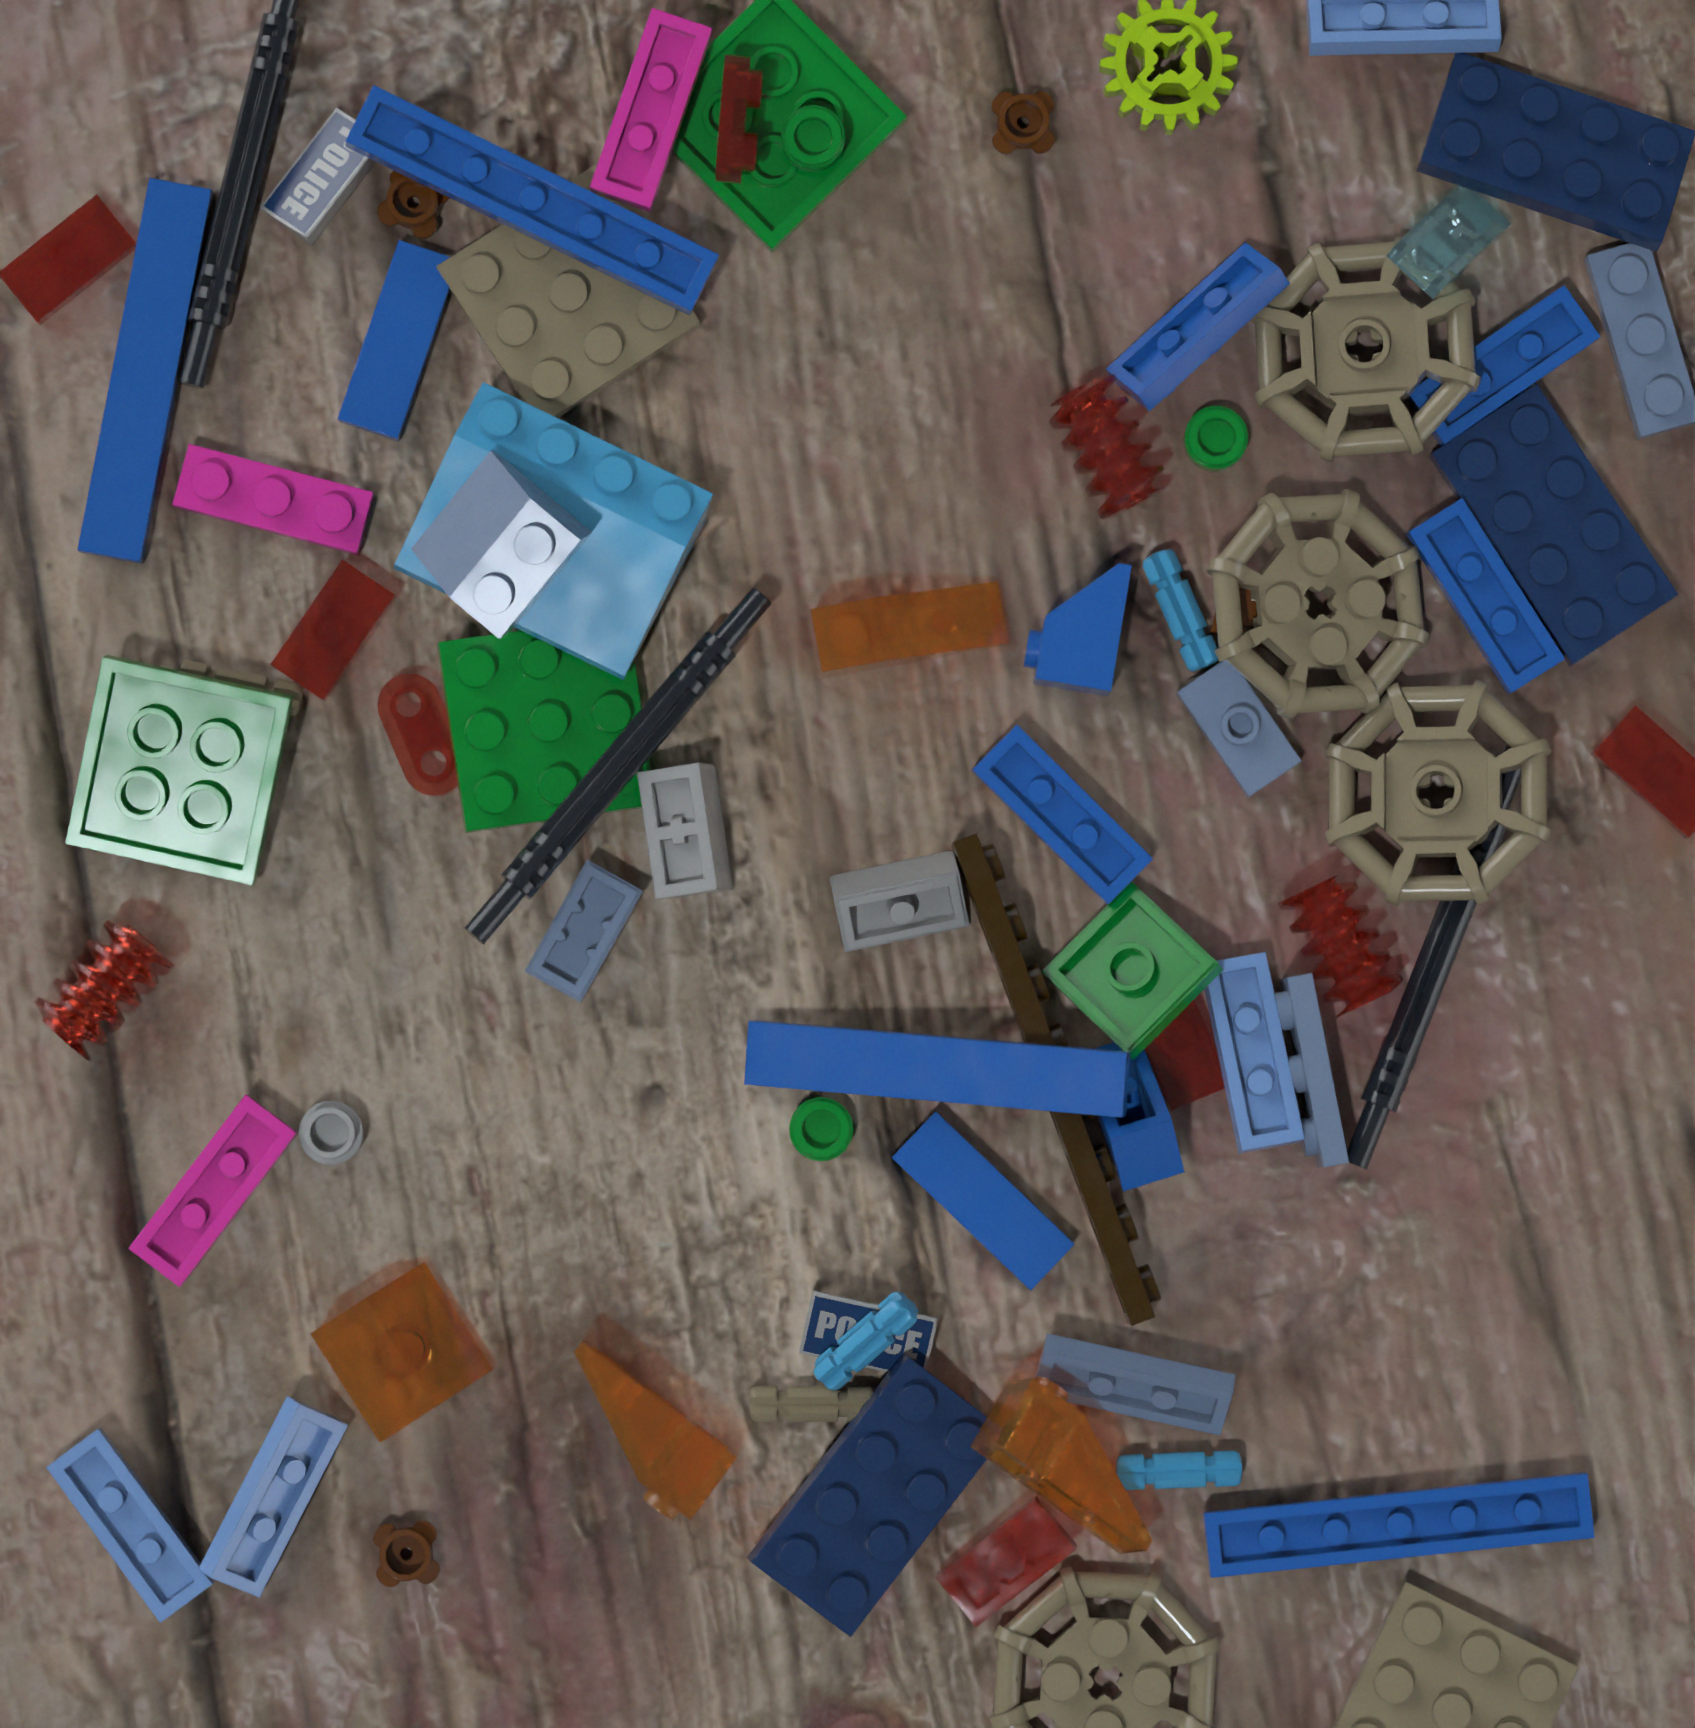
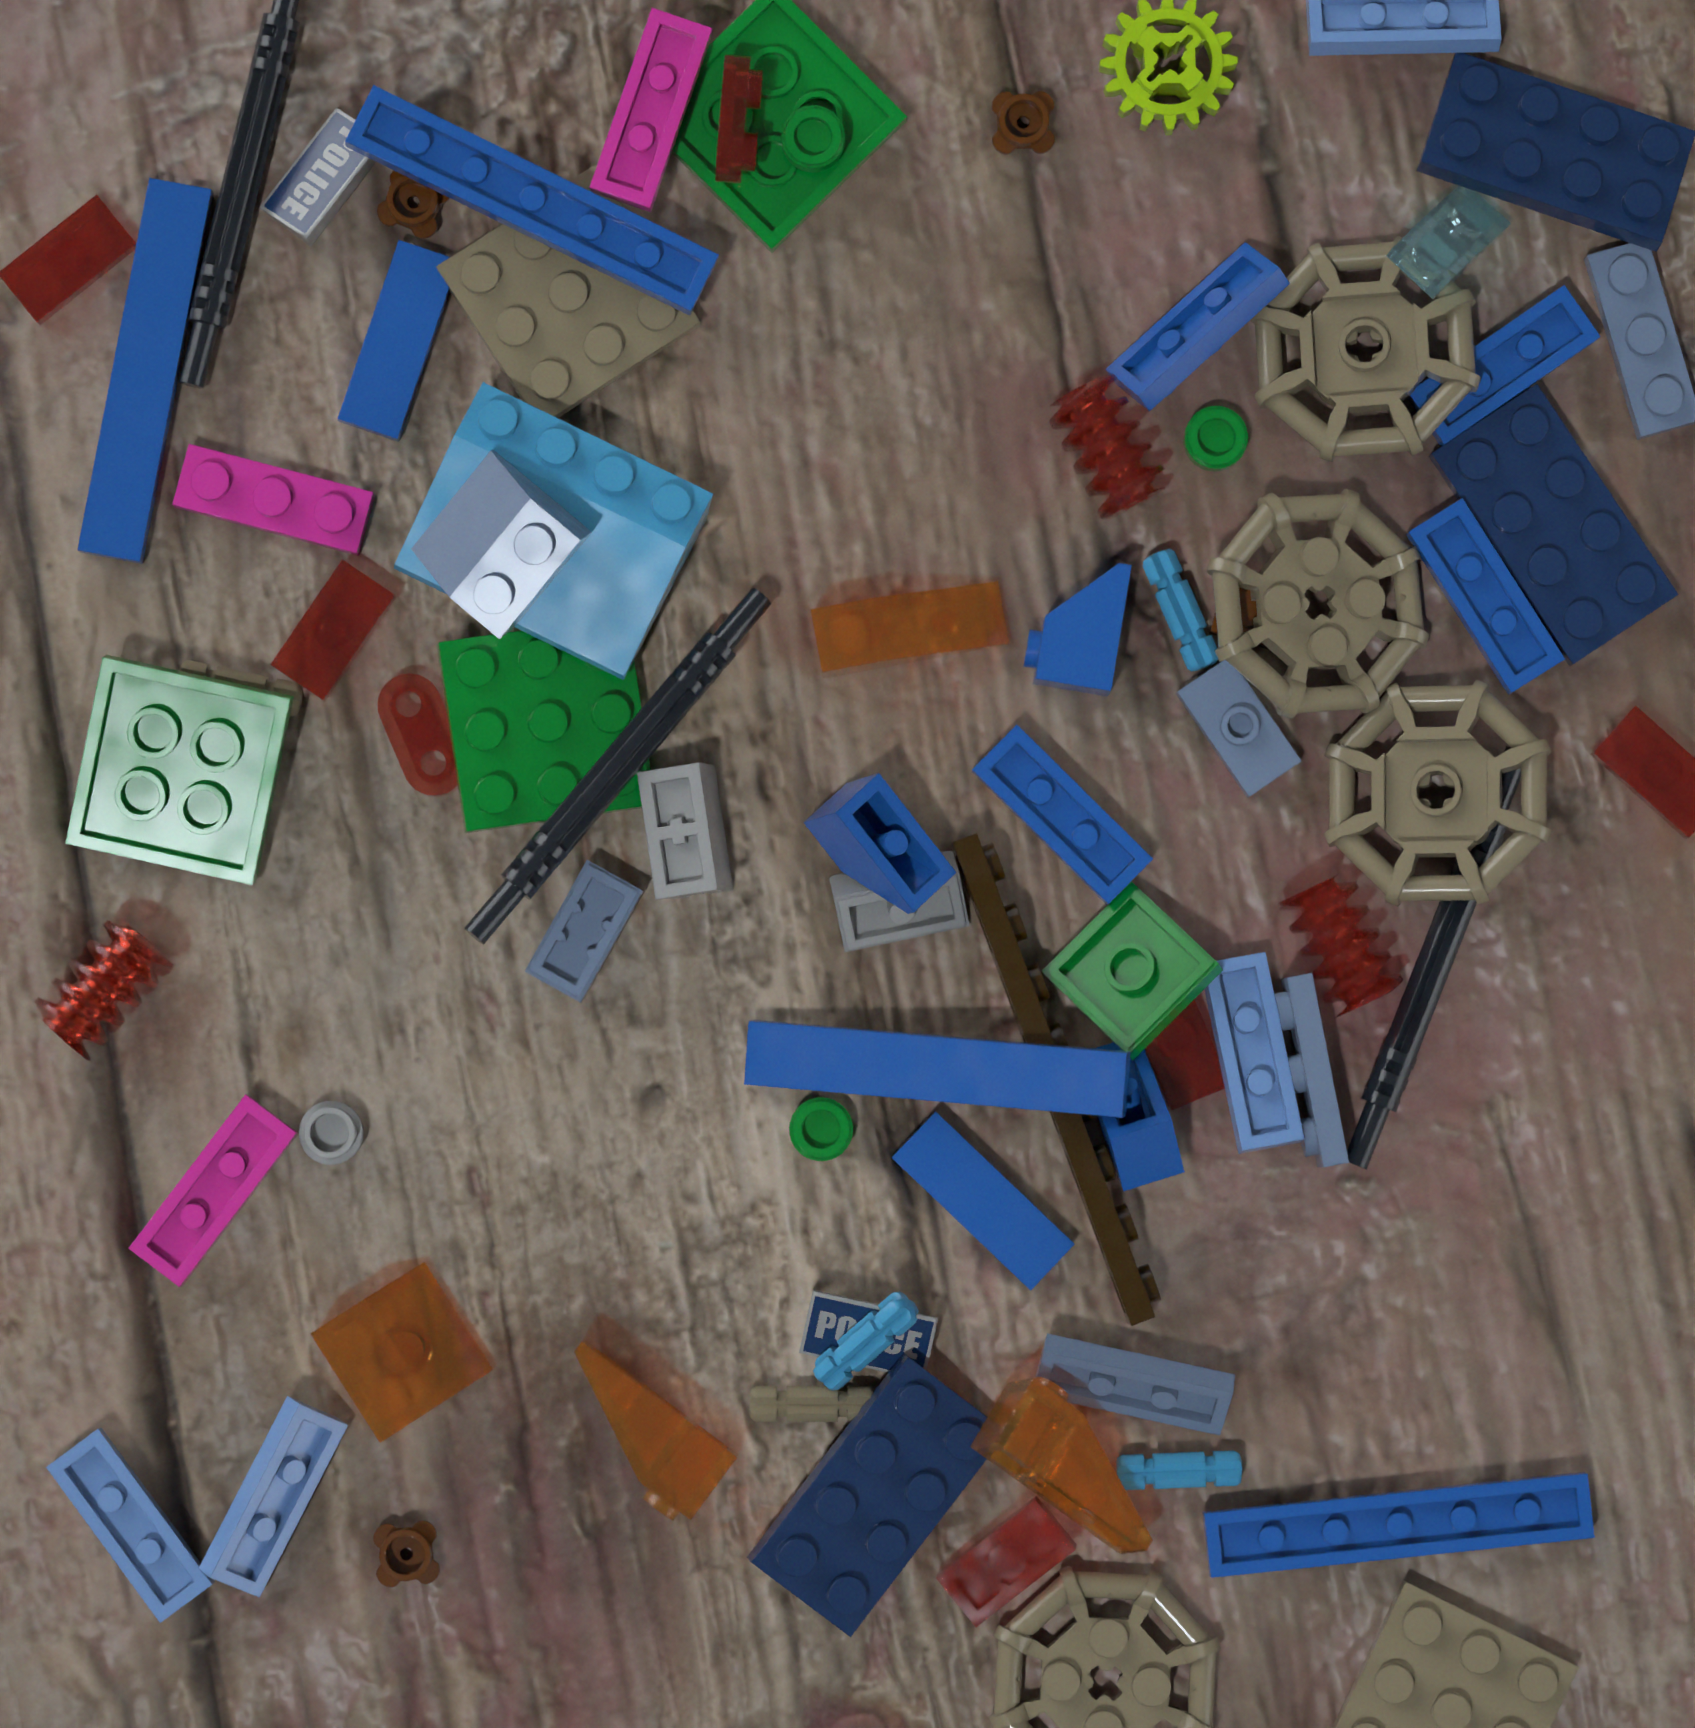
none -> blue slope [803,773,957,914]

